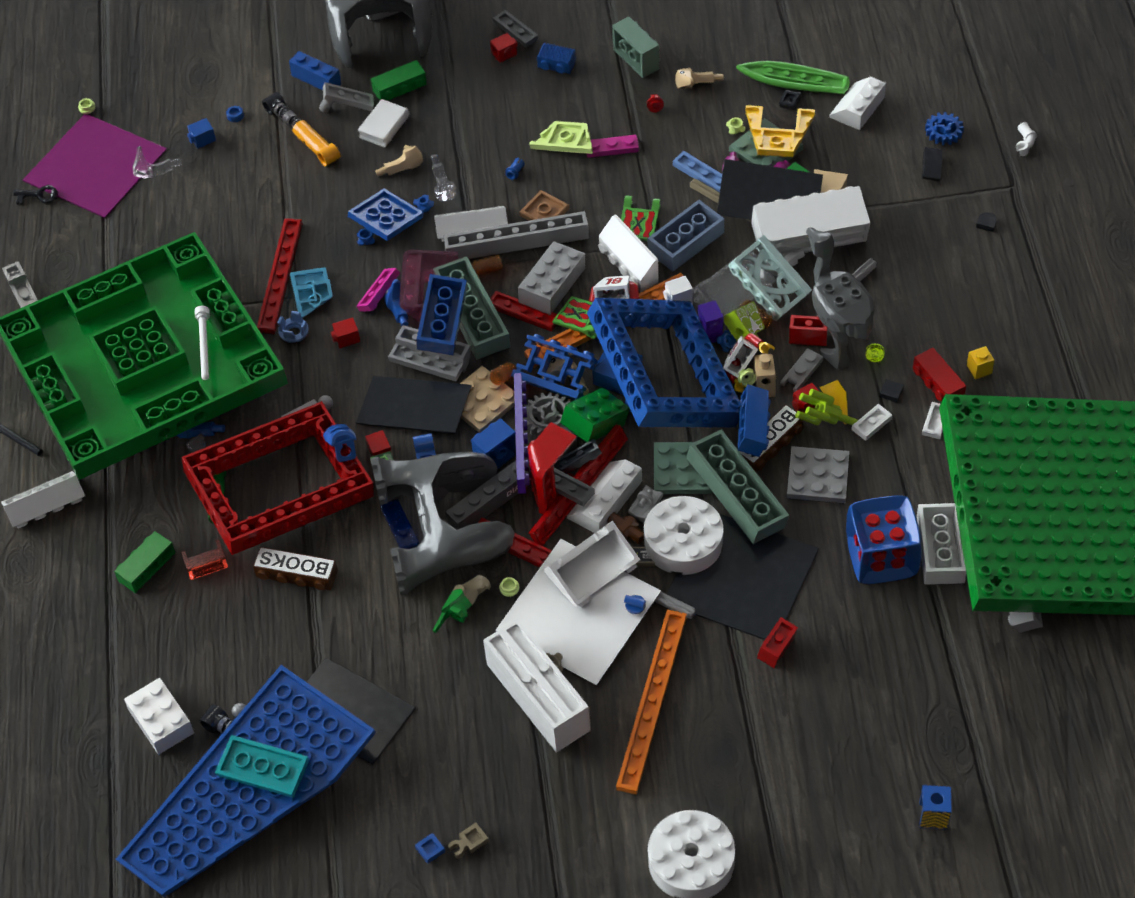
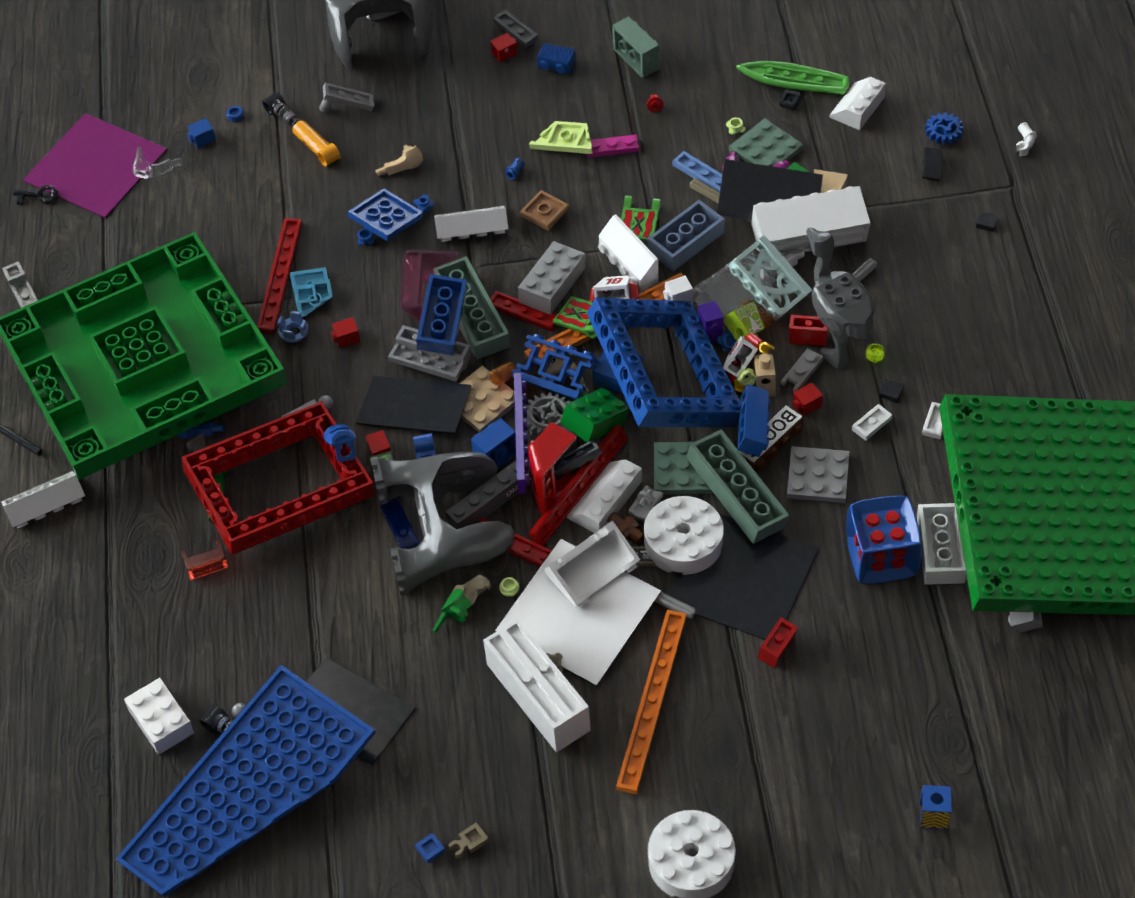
yellowish green plate [78,98,96,114] -> none
green brick [114,531,175,593] -> none
white piece [195,306,210,380] -> none
teal plate [215,735,309,798] -> none
brick [253,547,338,590] -> none
blue brick [289,51,342,90] -> none
dark pink plate [356,268,400,312] -> none
white piece [358,99,409,147] -> none
green brick [371,60,427,101] -> none
blue animal [384,279,409,326] -> none
clear animal [431,154,457,202] -> none
light grey brick [443,211,589,262] -> none
clear orange piece [470,254,503,276] -> none
dark grey plate [554,468,595,507] -> none
blue plate [624,595,646,614] -> none
tan animal [676,68,724,89] -> none
yellow wing [745,105,815,157] -> none
lime plant [795,389,858,425] -> none
yellow sticker [819,380,848,425] -> none
red brick [913,348,966,402] -> none
yellow brick [967,346,994,379] -> none

